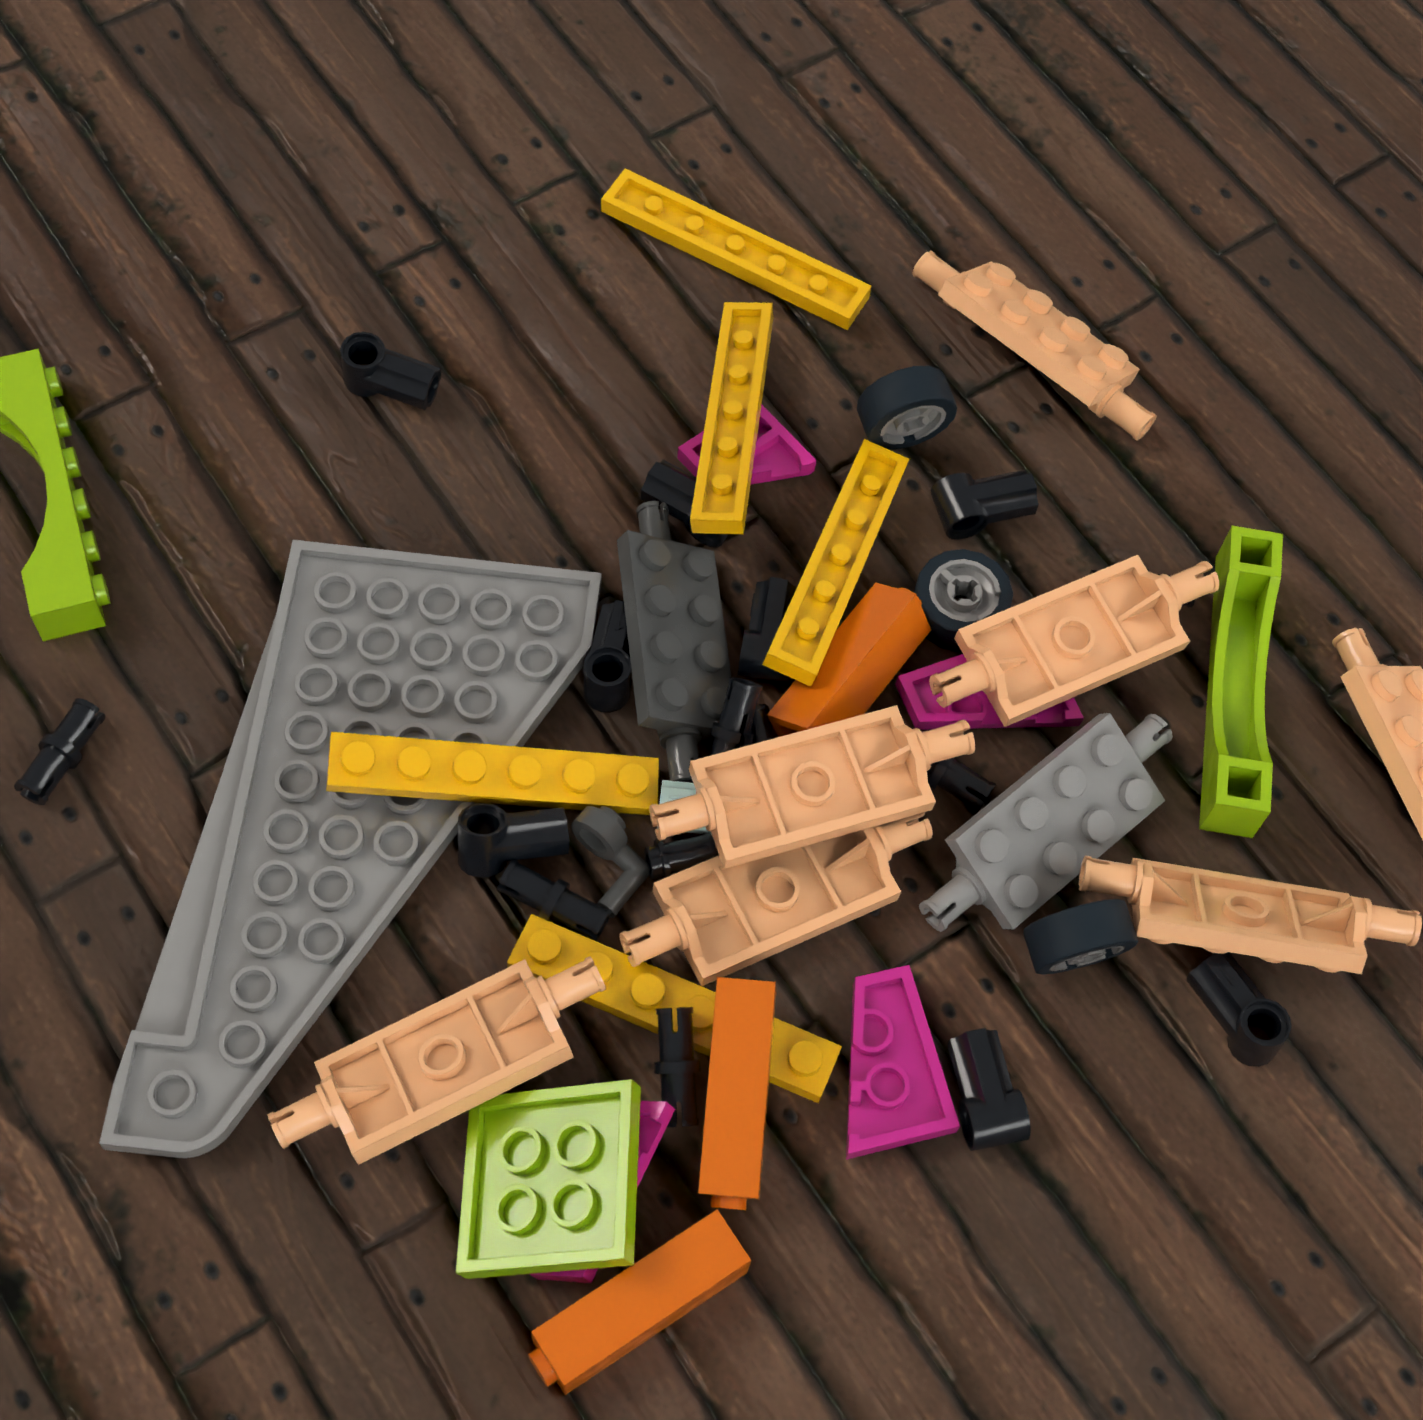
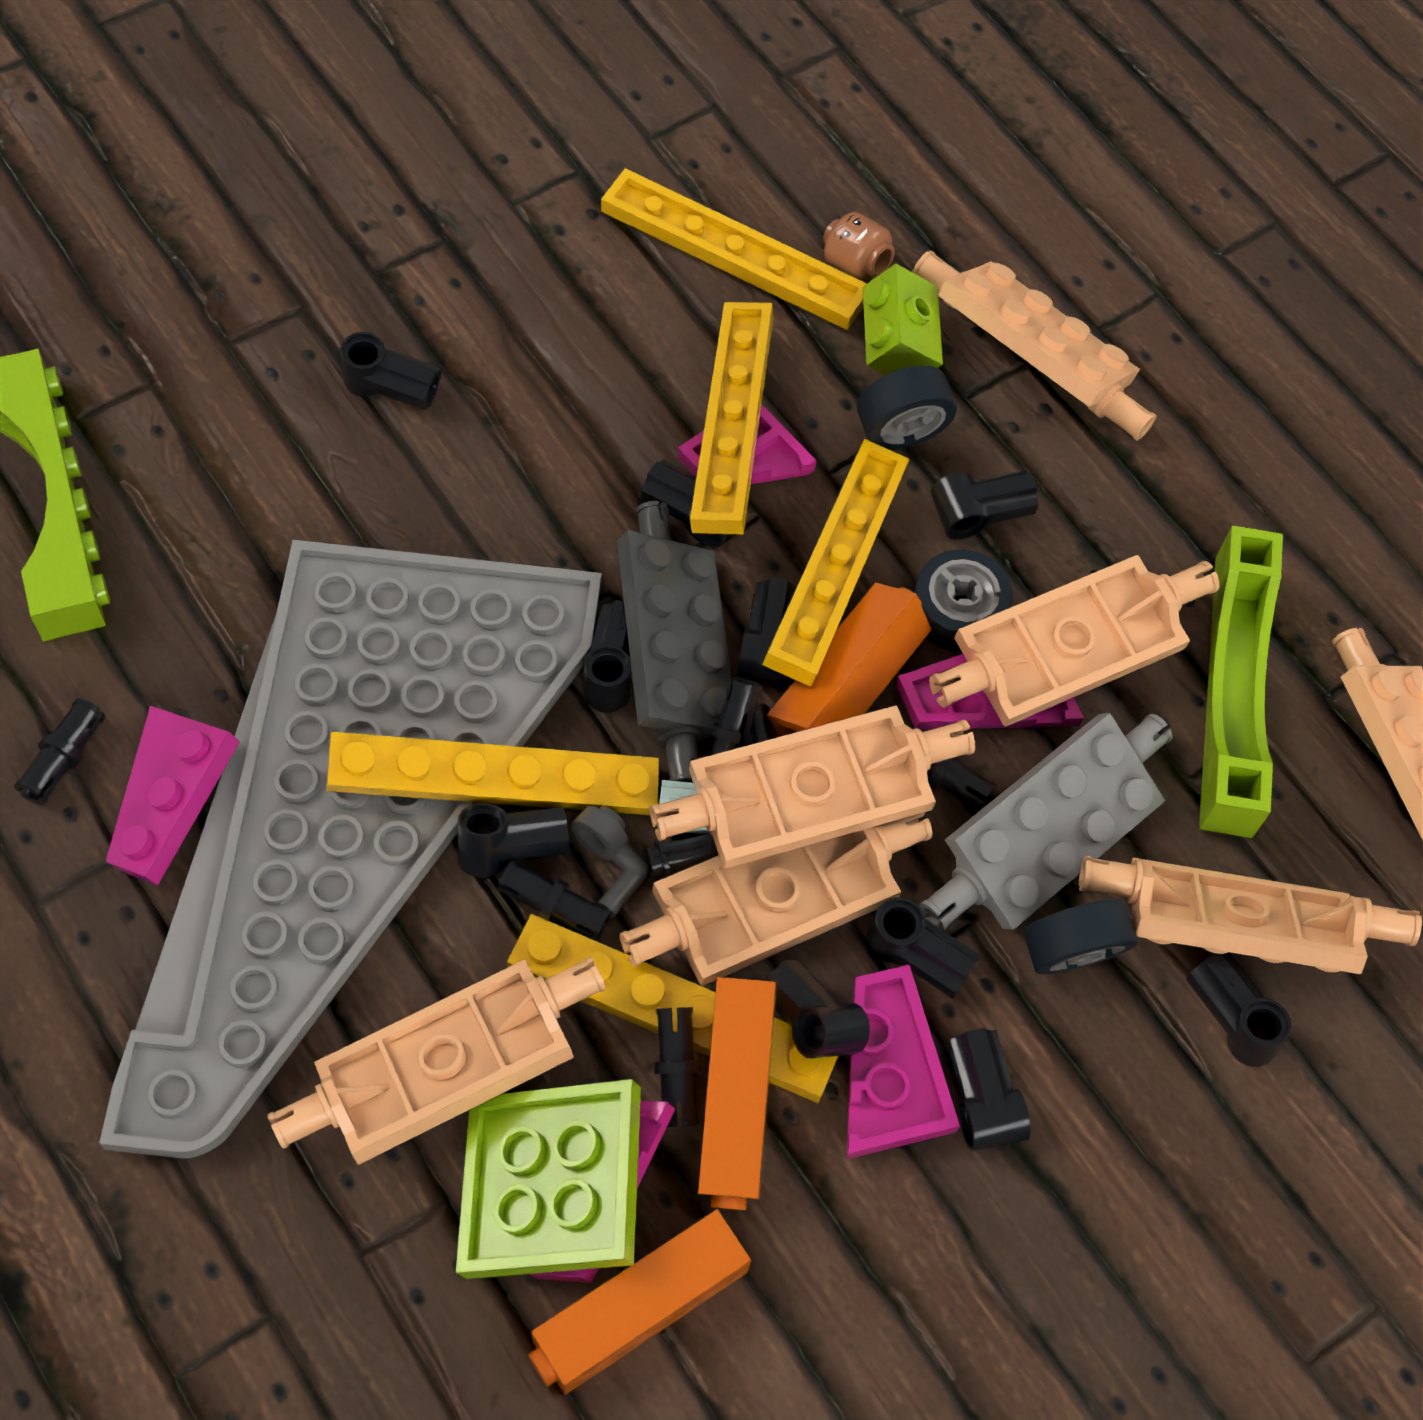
none -> dark pink wing [106,706,240,886]
none -> black piece [764,960,870,1059]
none -> nougat head [823,211,895,282]
none -> lime brick [863,263,943,375]
none -> black piece [867,897,981,999]

